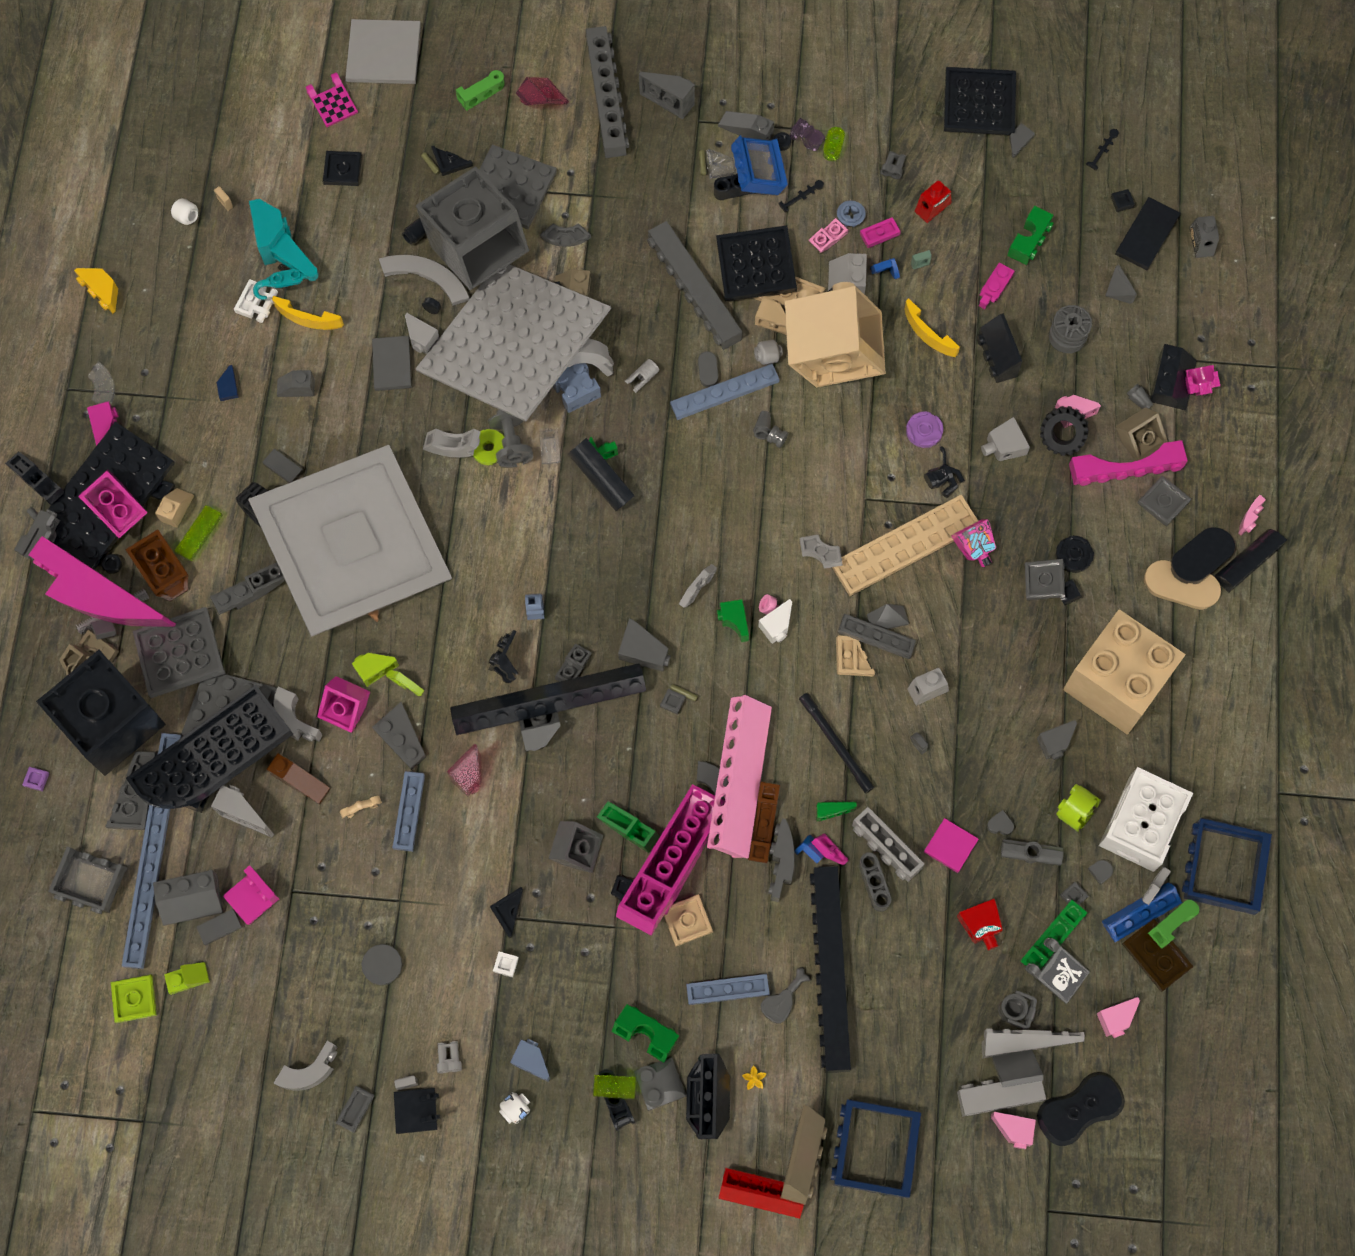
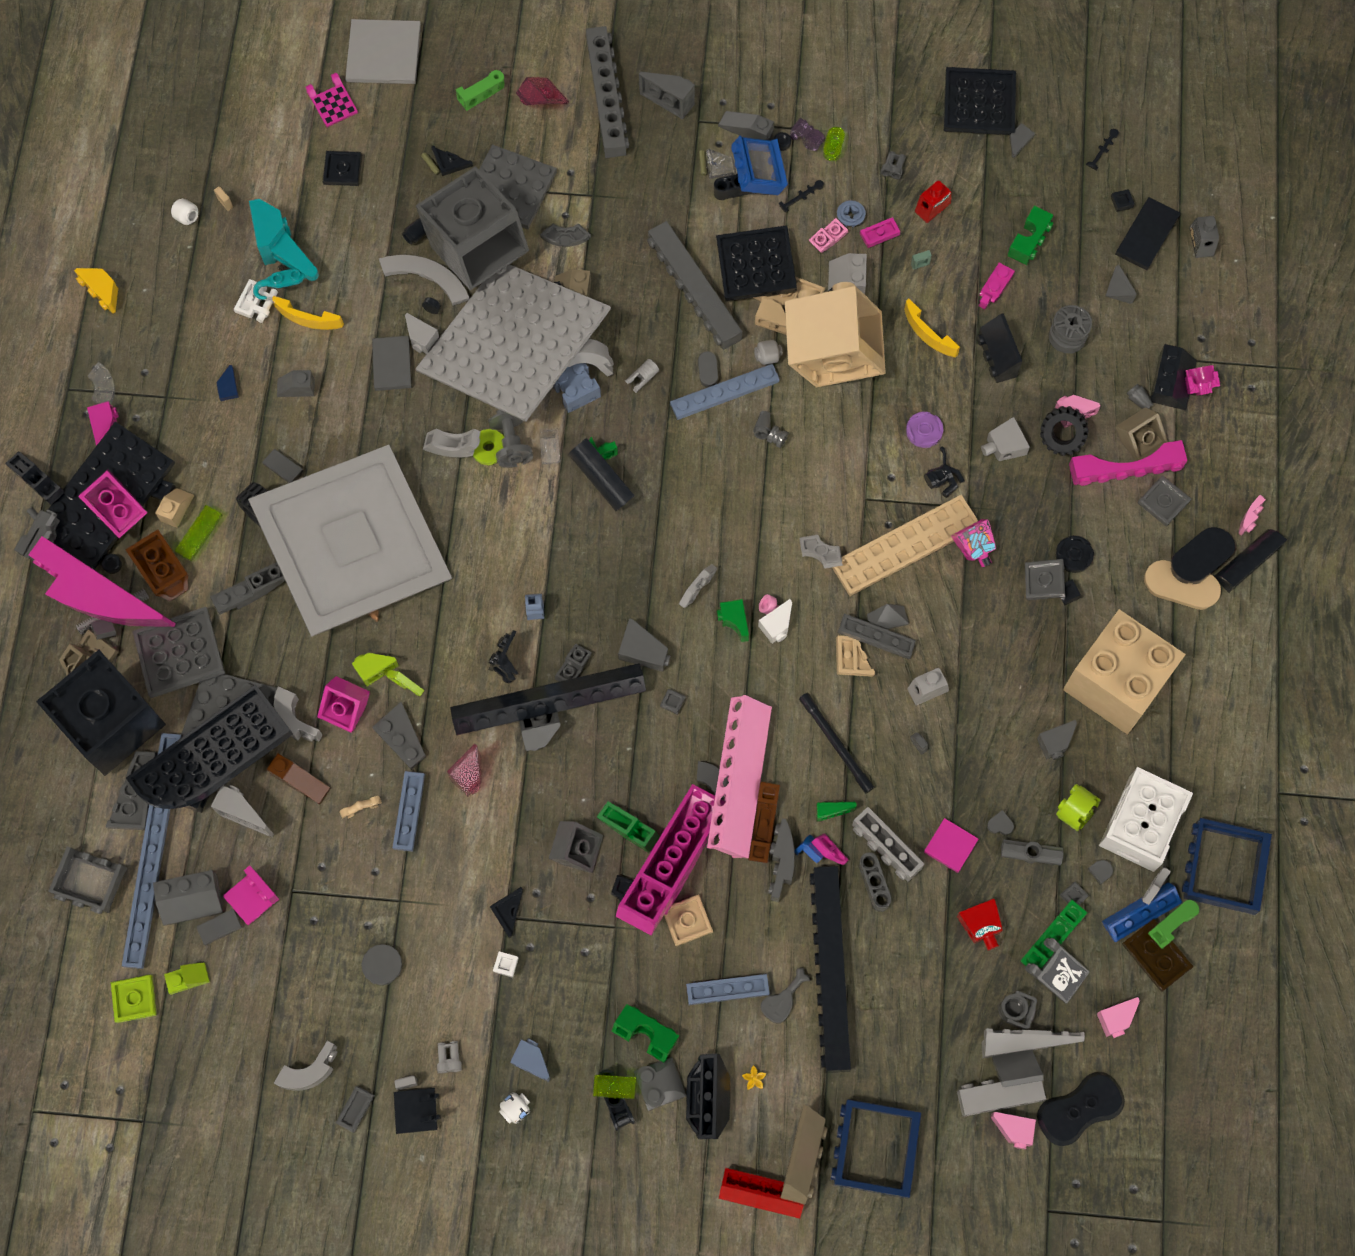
medium lavender tile [22,767,49,792] -> none
olive piece [670,684,698,701] -> none
blue tile [870,258,900,279] -> none

